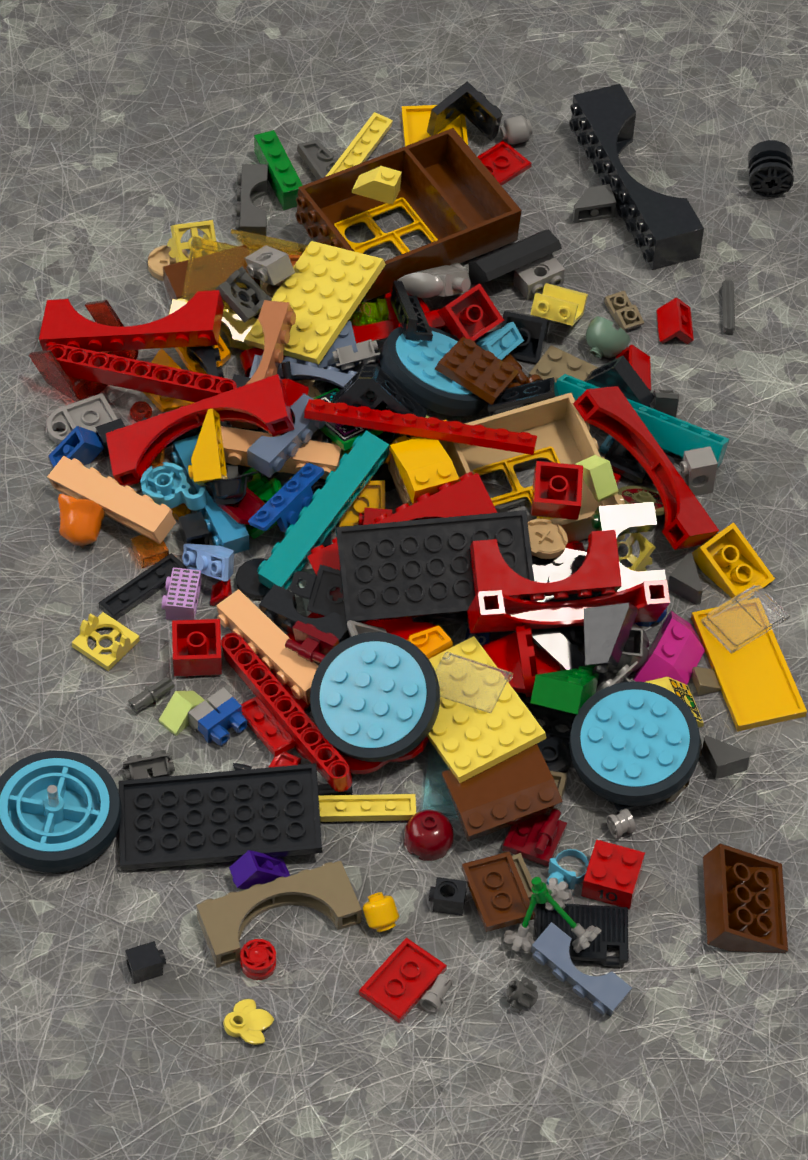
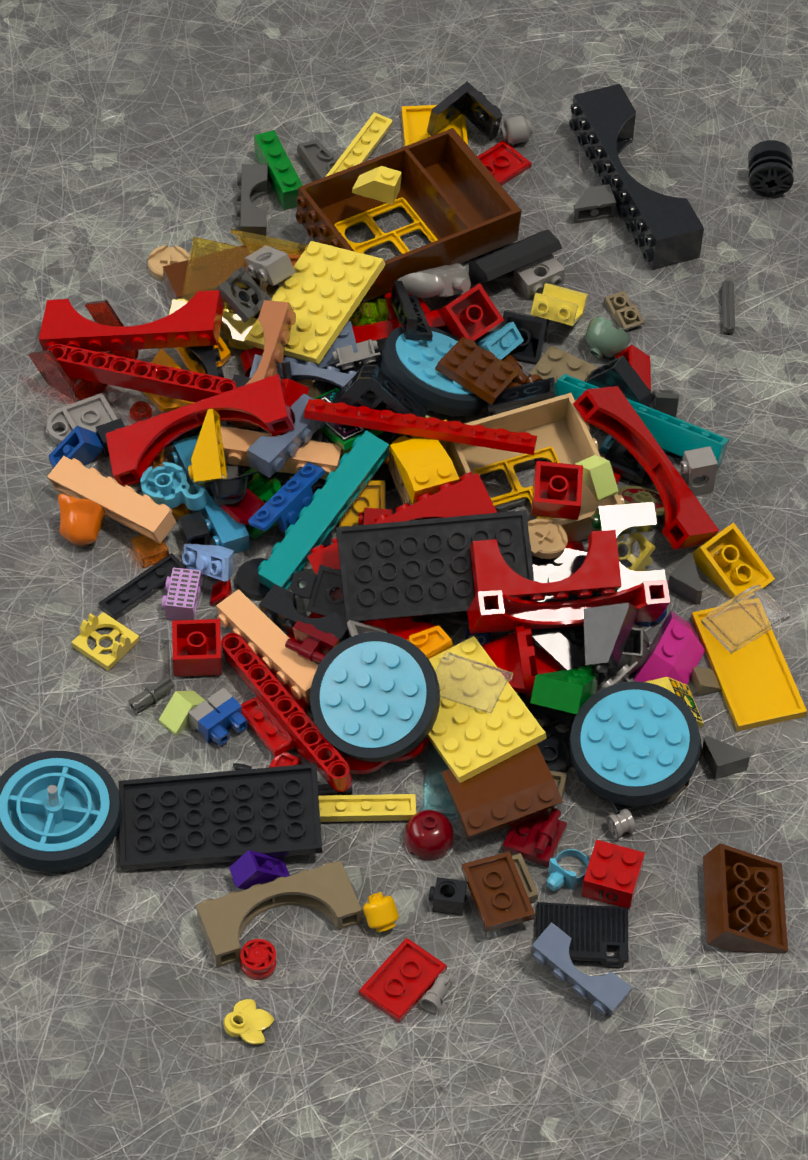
dark grey hinge [123,750,175,780] -> none
black brick [125,941,166,984] -> none
light yellow piece [167,220,218,263] -> none
light grey plant [504,877,601,953] -> none
dark grey gear [506,976,538,1011] -> none
red panel [656,297,694,344] -> none

